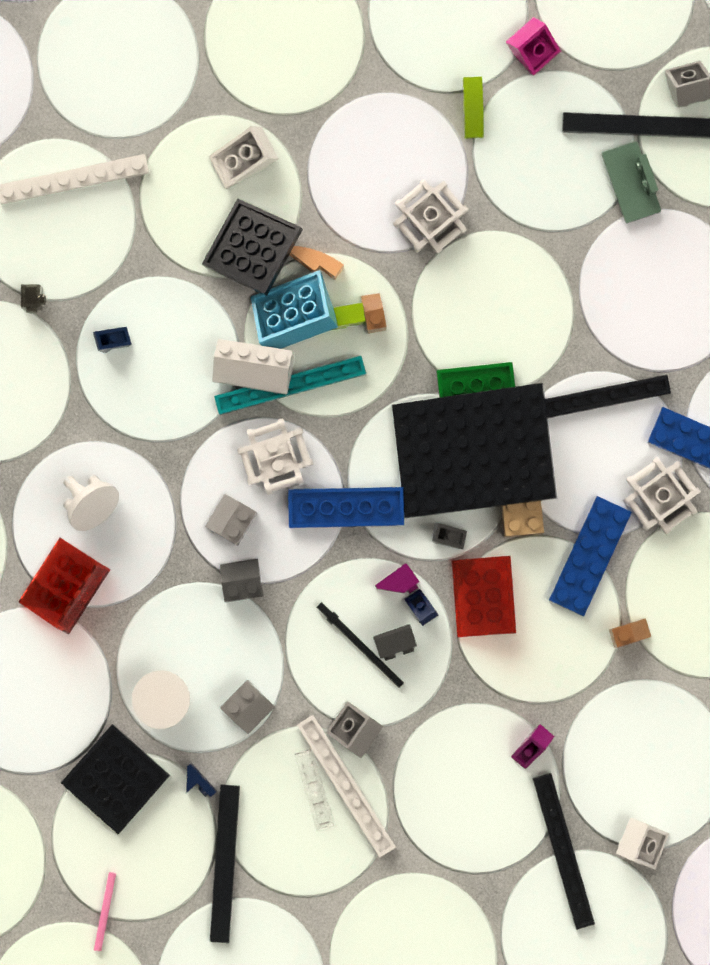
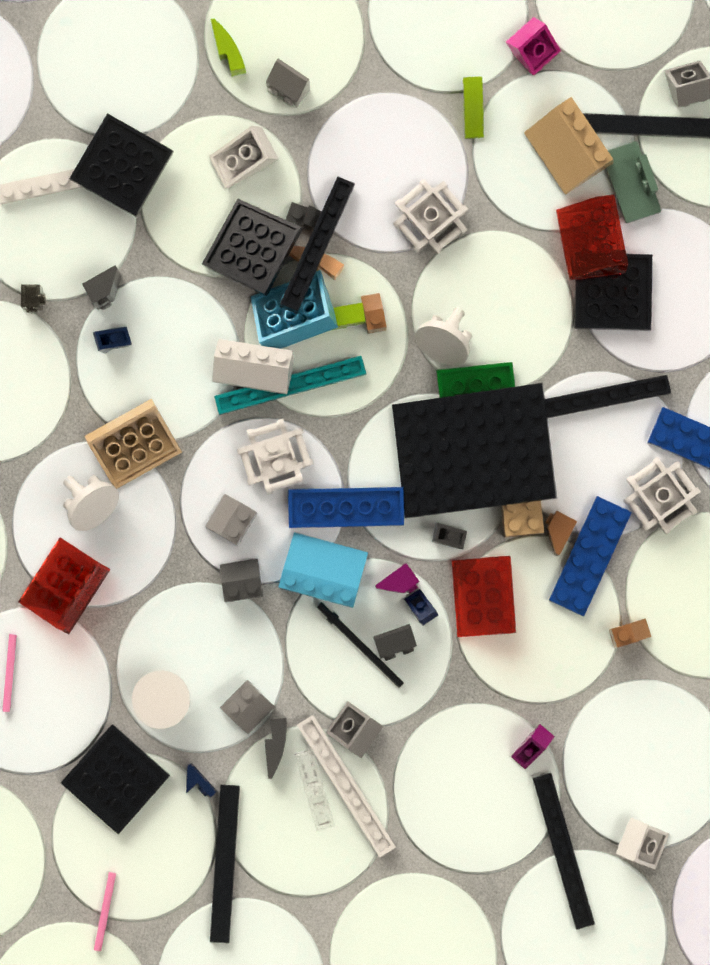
none -> bright pink bar [2,634,17,712]
none -> black plate [69,113,174,217]
none -> dark grey slope [82,265,122,310]
none -> tan slope [85,399,182,489]
none -> lime slope [211,18,246,76]
none -> dark grey slope [265,718,287,779]
none -> light grey slope [266,58,310,108]
none -> medium azure slope [278,532,368,608]
none -> black plate [280,176,355,314]
none -> dark grey slope [286,202,321,230]
none -> white piece [415,307,473,366]
none -> tan slope [524,97,613,195]
none -> medium nougat slope [545,511,577,556]
none -> clear red slope [556,194,628,281]
none -> black plate [574,252,652,331]

